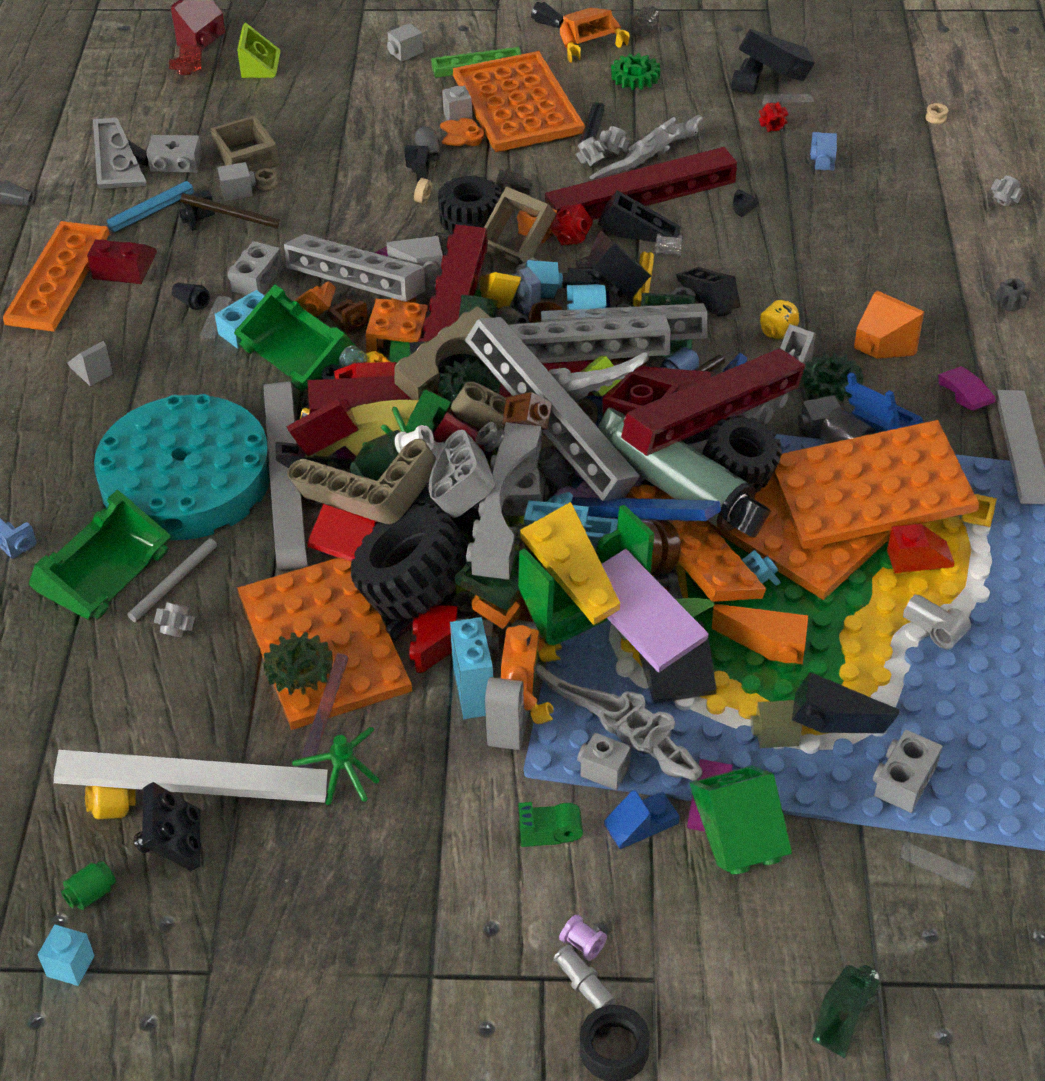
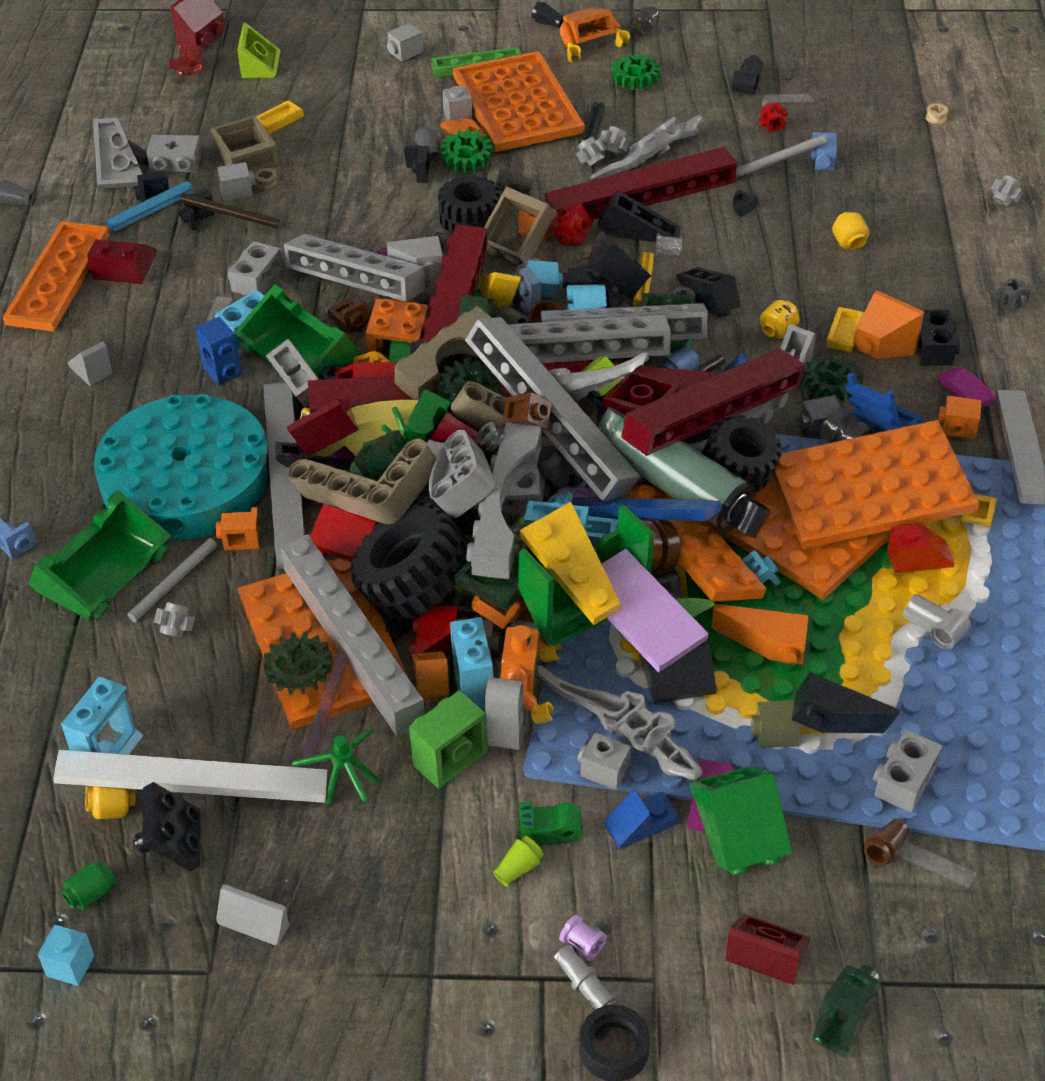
black cone [172,282,210,310] -> none
orange bracket [295,281,336,317] -> none
clear light blue bush [339,345,367,367] -> none
white bush [395,425,435,454] -> none
tan tile [414,178,432,204] -> none
black slope [739,29,815,82] -> none
none -> medium azure window [61,676,143,755]
none -> black bracket [134,171,170,202]
none -> blue brick [195,317,242,385]
none -> orange brick [216,507,261,550]
none -> light grey slope [216,884,289,945]
none -> yellow tile [256,100,304,135]
none -> light grey brick [266,339,319,408]
none -> light grey brick [280,534,425,737]
none -> bright green brick [409,690,488,789]
none -> orange brick [411,651,449,702]
none -> green gear [440,128,493,173]
none -> lime cone [493,836,544,887]
none -> dark red slope [725,913,811,985]
none -> light grey bar [736,134,827,178]
none -> yellow tile [826,307,864,353]
none -> yellow head [832,212,870,250]
none -> reddish brown cone [864,819,909,866]
none -> black brick [917,310,960,366]
none -> orange brick [937,396,981,439]

